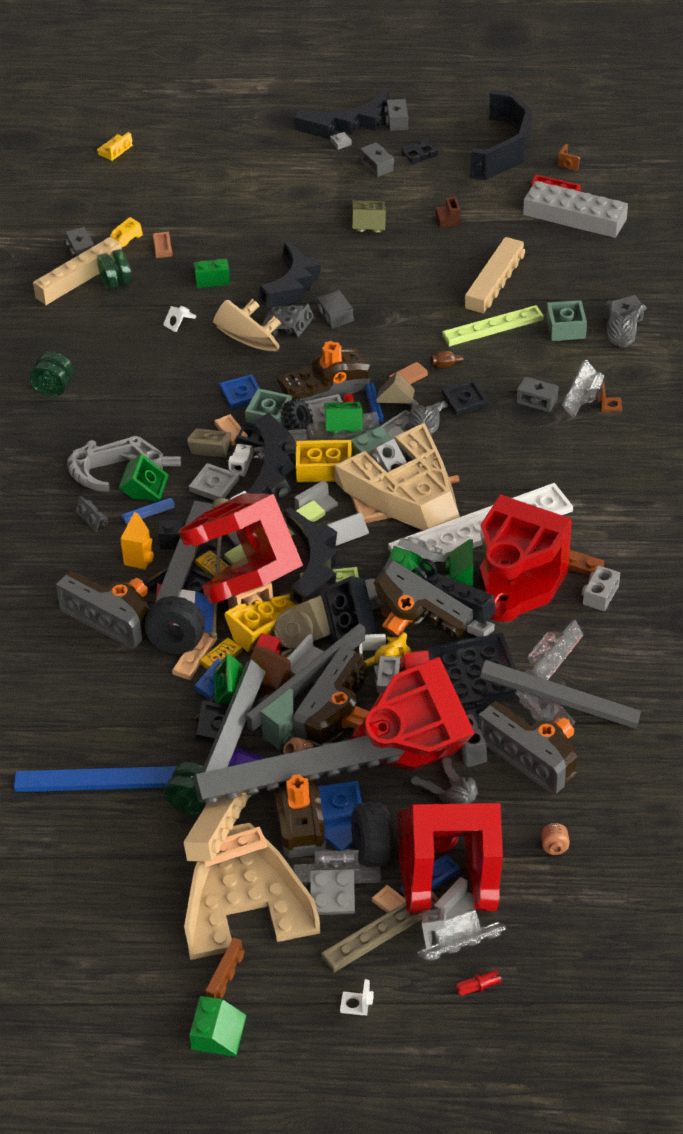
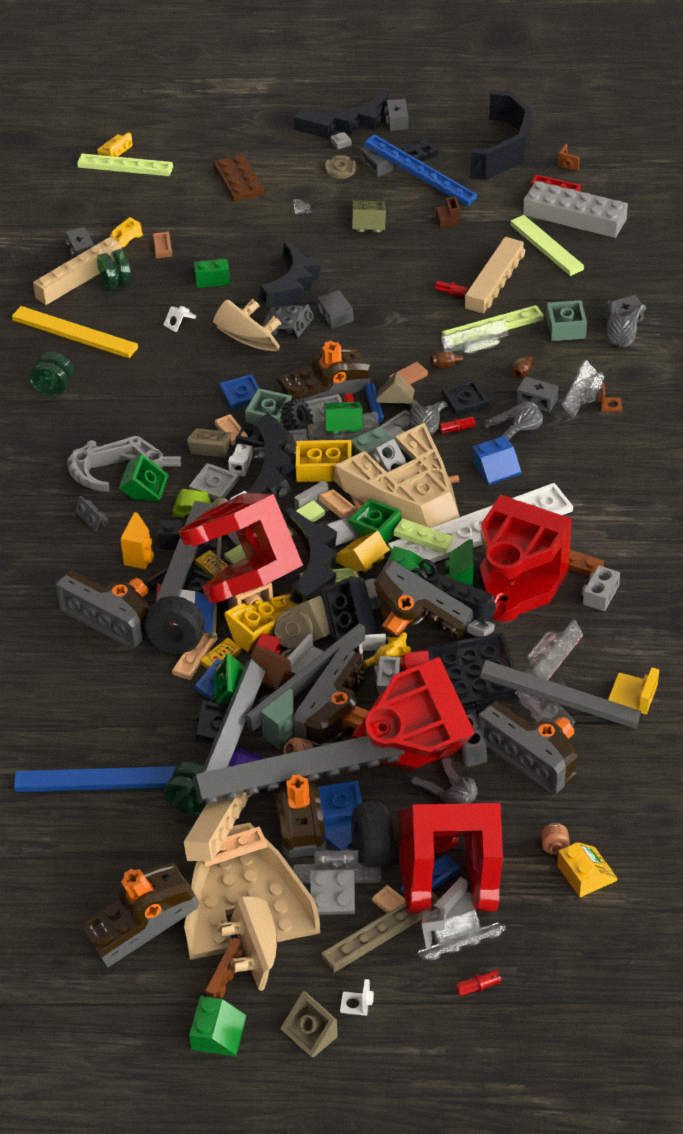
blue axle [121,498,175,524] -> none
light grey plate [398,537,448,562] -> none
none -> yellow tile [12,306,138,358]
none -> yellowish green tile [77,154,173,176]
none -> dark brown piece [81,863,200,967]
none -> lime cylinder [172,489,212,518]
none -> reddish brown plate [214,154,264,202]
none -> tan piece [217,897,277,991]
none -> dark tan slope [280,991,338,1057]
none -> clear tile [293,199,311,214]
none -> light nougat tile [318,489,357,519]
none -> dark tan tile [324,155,356,179]
none -> yellow slope [336,531,389,572]
none -> green slope [348,499,402,544]
none -> blue tile [364,135,477,207]
none -> yellowish green plate [394,518,454,554]
none -> red axle [435,281,469,298]
none -> red axle [439,417,475,435]
none -> clear bracket [441,319,508,354]
none -> slope [472,436,521,485]
none -> dark grey hair [483,401,543,440]
none -> yellowish green tile [510,215,584,276]
none -> reddish brown plant [512,356,533,378]
none -> yellow slope [557,842,617,897]
none -> yellow bracket [608,667,659,715]

